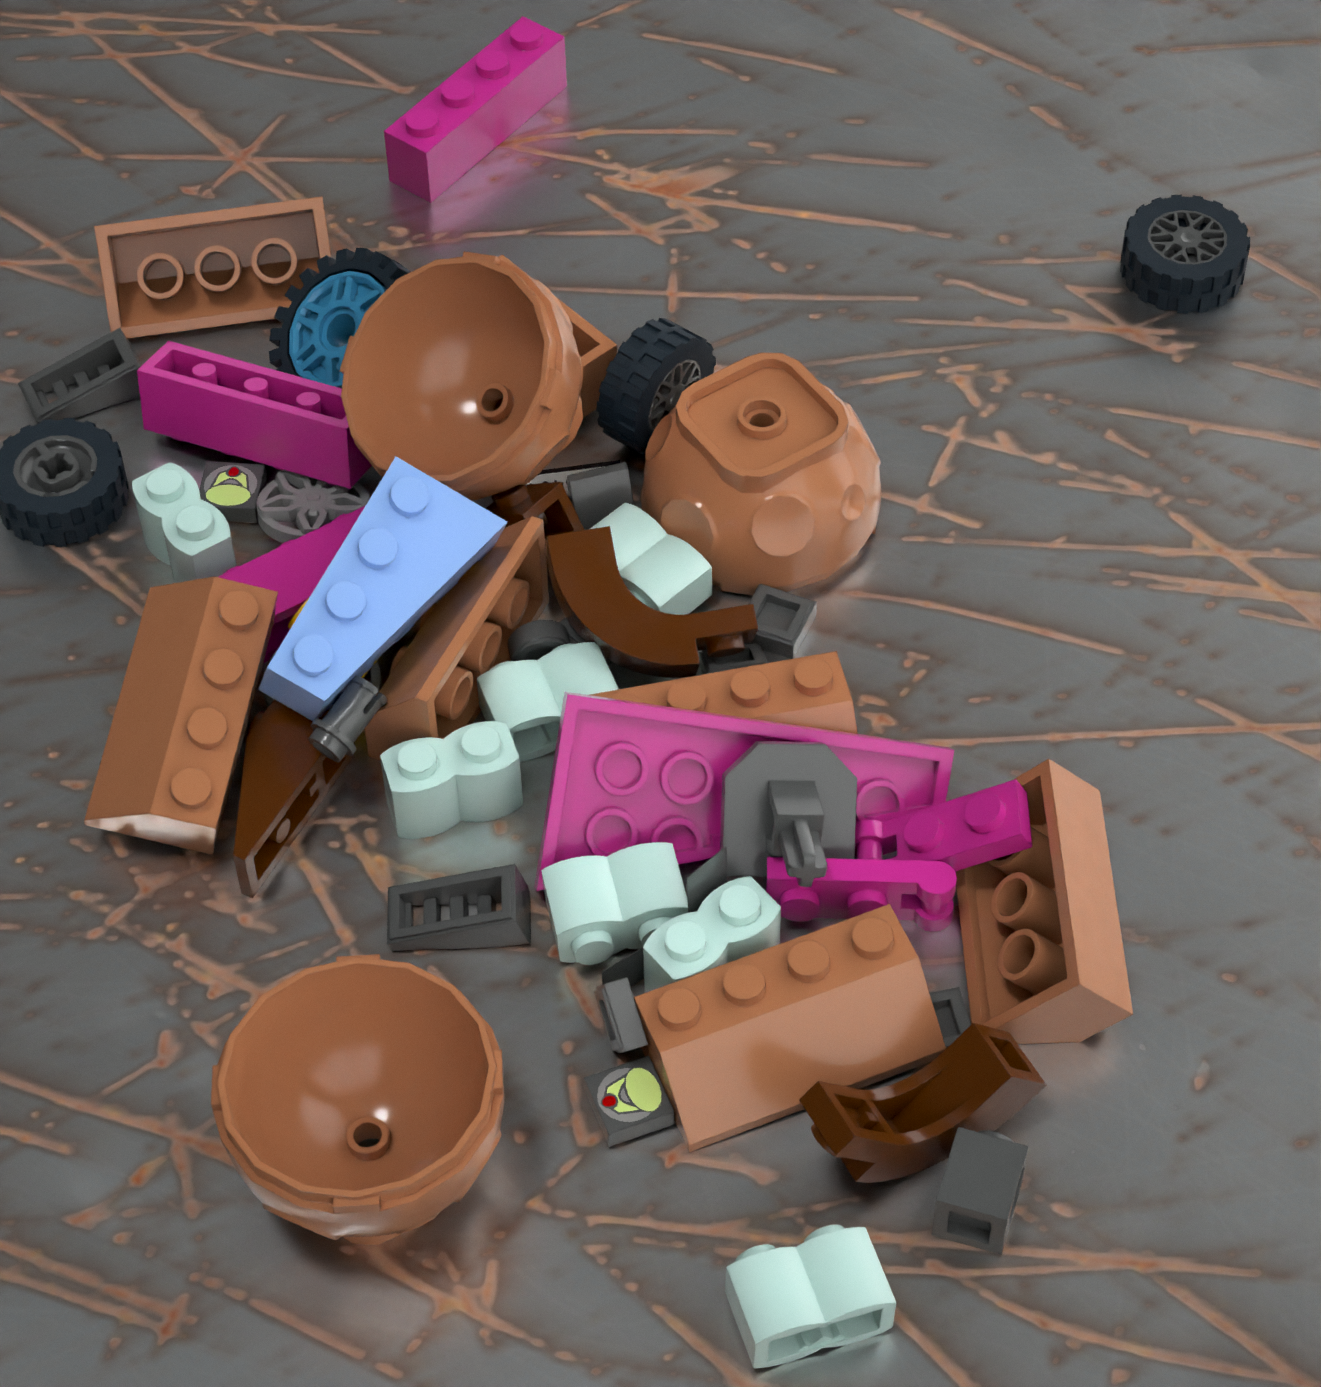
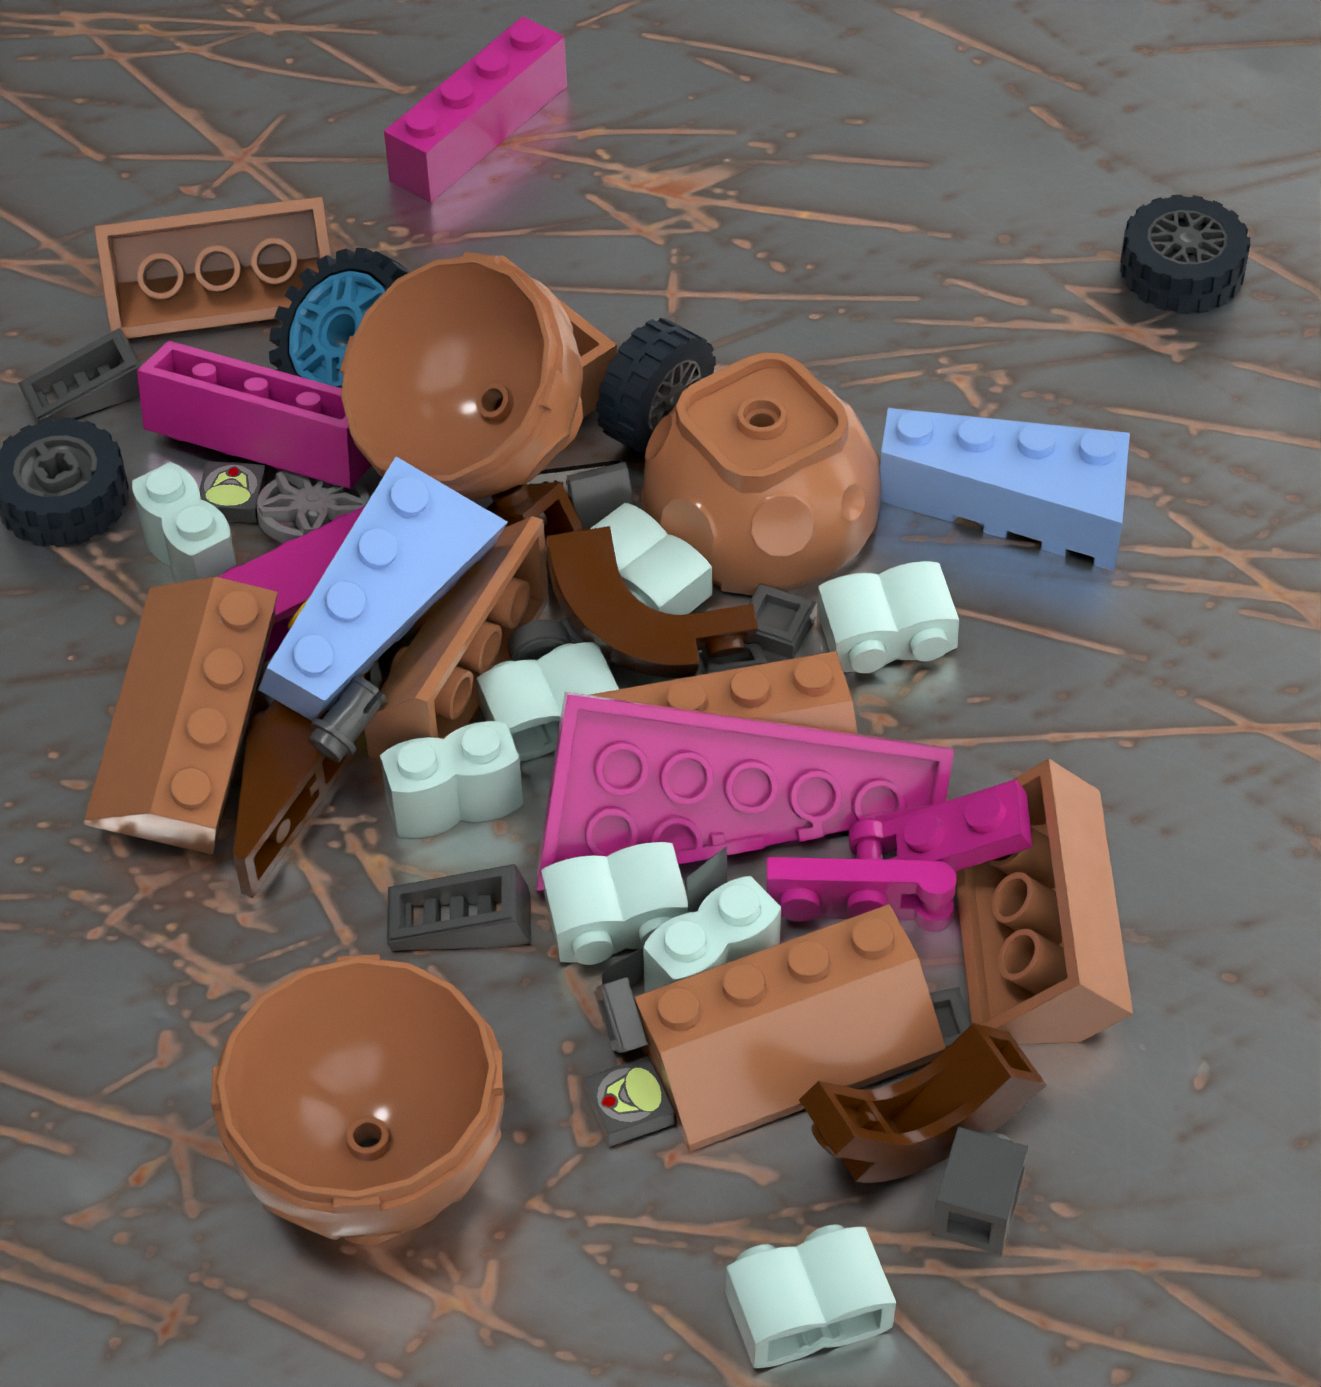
dark grey piece [720,741,857,887] -> none
none -> light aqua brick [818,561,959,673]
none -> light blue wedge [880,408,1130,572]

